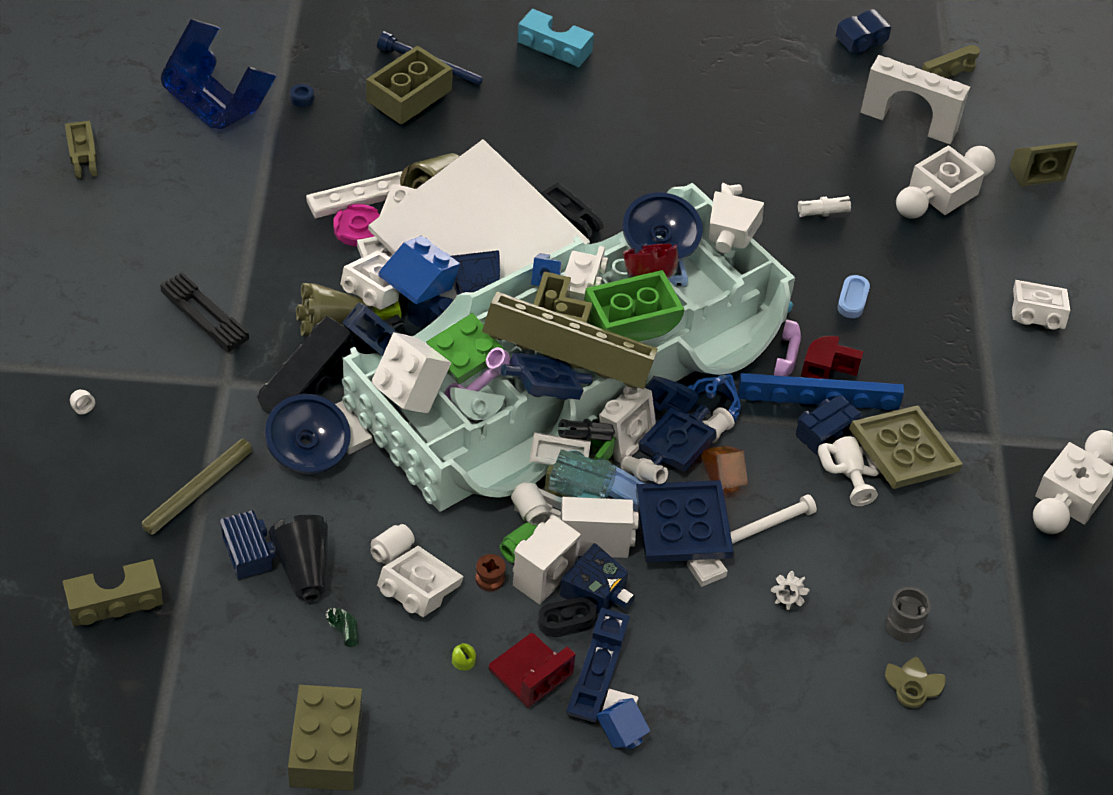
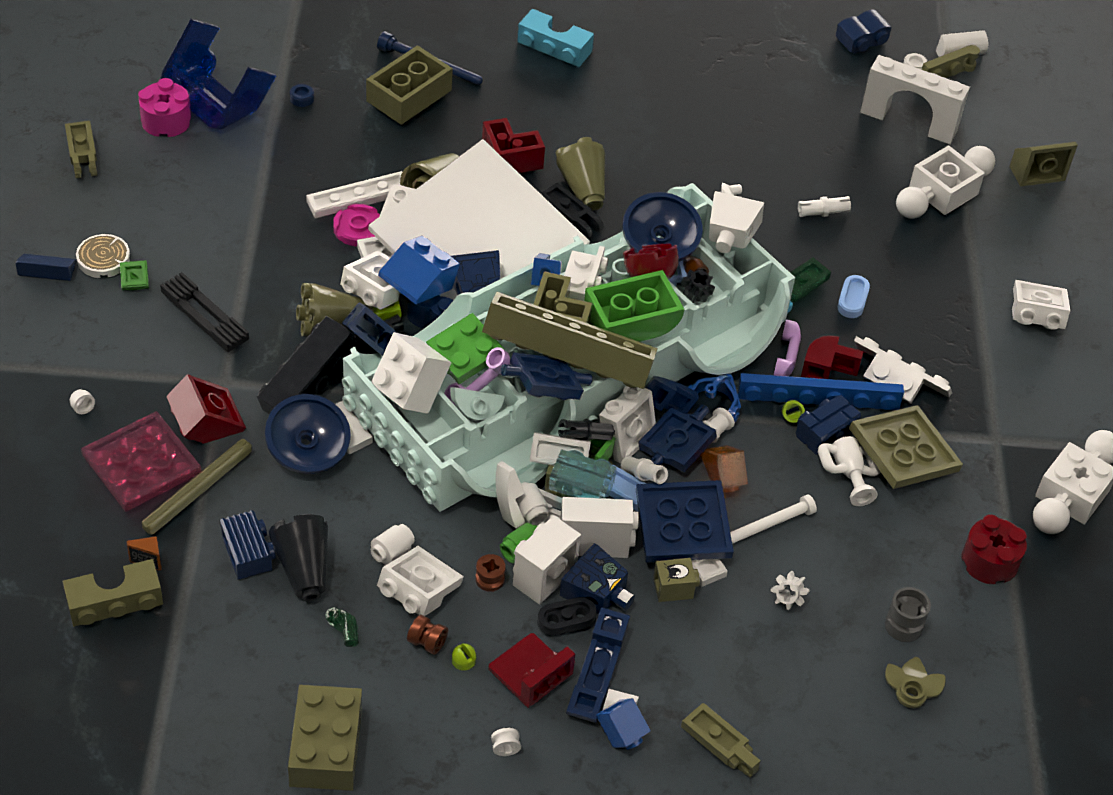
none -> dark blue slope [15,254,77,281]
none -> tile [76,234,130,278]
none -> clear pink plate [81,411,201,512]
none -> bright green tile [120,260,149,291]
none -> dark orange slope [127,537,161,570]
none -> dark pink brick [138,78,191,137]
none -> dark red slope [166,374,246,443]
none -> copper wheel [407,614,448,655]
none -> dark red brick [482,118,545,173]
none -> white bush [491,728,521,756]
none -> white slope [495,461,526,528]
none -> olive cone [556,137,606,211]
none -> olive brick [653,558,700,602]
none -> black gear [680,269,715,303]
none -> olive hinge [681,703,761,778]
none -> reddish brown hose [683,255,709,274]
none -> lime hinge [782,400,805,423]
none -> clear green plate [790,257,831,302]
none -> white bracket [854,336,952,404]
none -> white tile [903,53,927,69]
none -> white brick [936,30,988,57]
none -> dark red brick [961,515,1027,584]

